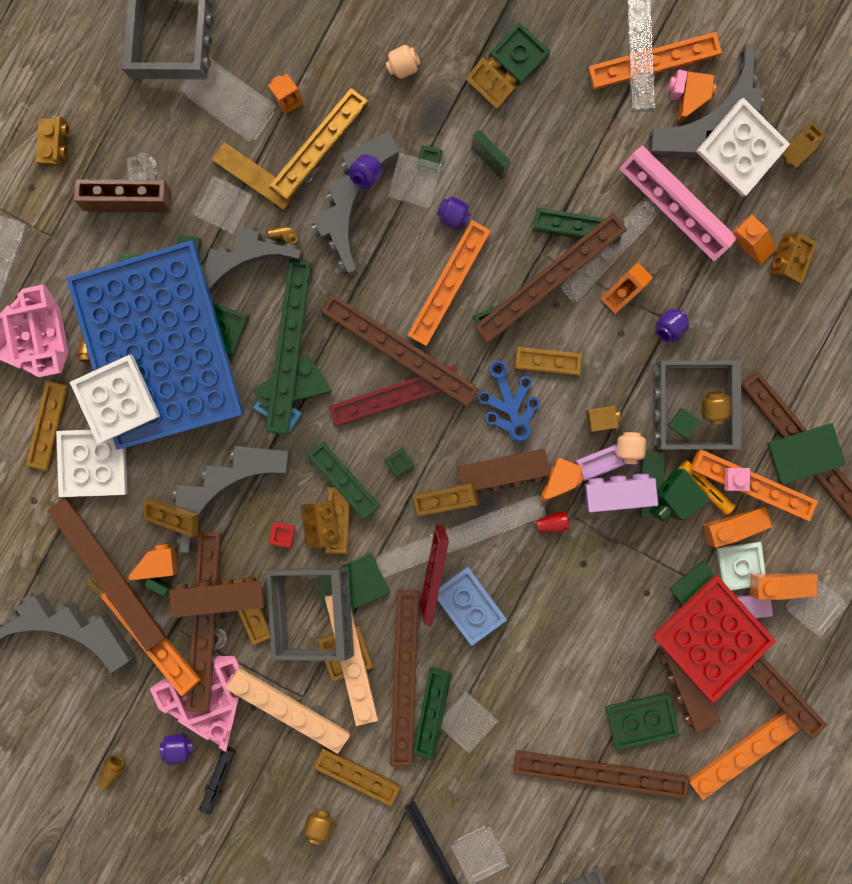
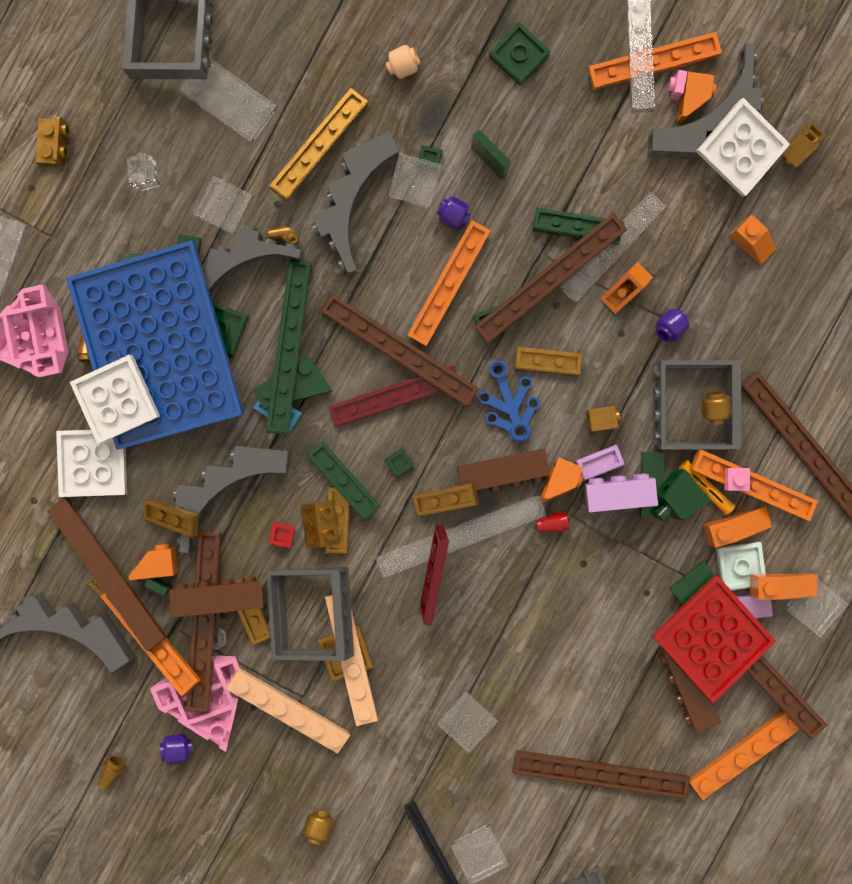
pearl gold tile [25,381,70,471] -> none
reddish brown brick [74,179,172,212] -> none
black pin [199,746,236,815] -> none
pearl gold tile [212,142,297,211] -> none
orange slope [268,74,303,115] -> none
dark green tile [312,552,390,620] -> none
pearl gold tile [313,746,401,807] -> none
dark purple head [349,154,382,189] -> none
reddish brown tile [390,590,419,767] -> none
dark green tile [413,667,452,761] -> none
medium blue plate [437,566,507,646] -> none
pearl gold bracket [465,57,519,109] -> none
dark green tile [605,692,680,751] -> none
light nougat head [617,432,646,464] -> none
bright pink brick [619,145,737,261] -> none
dark green tile [668,408,700,439] -> none
dark green tile [767,423,846,485] -> none
pearl gold bracket [769,232,817,284] -> none

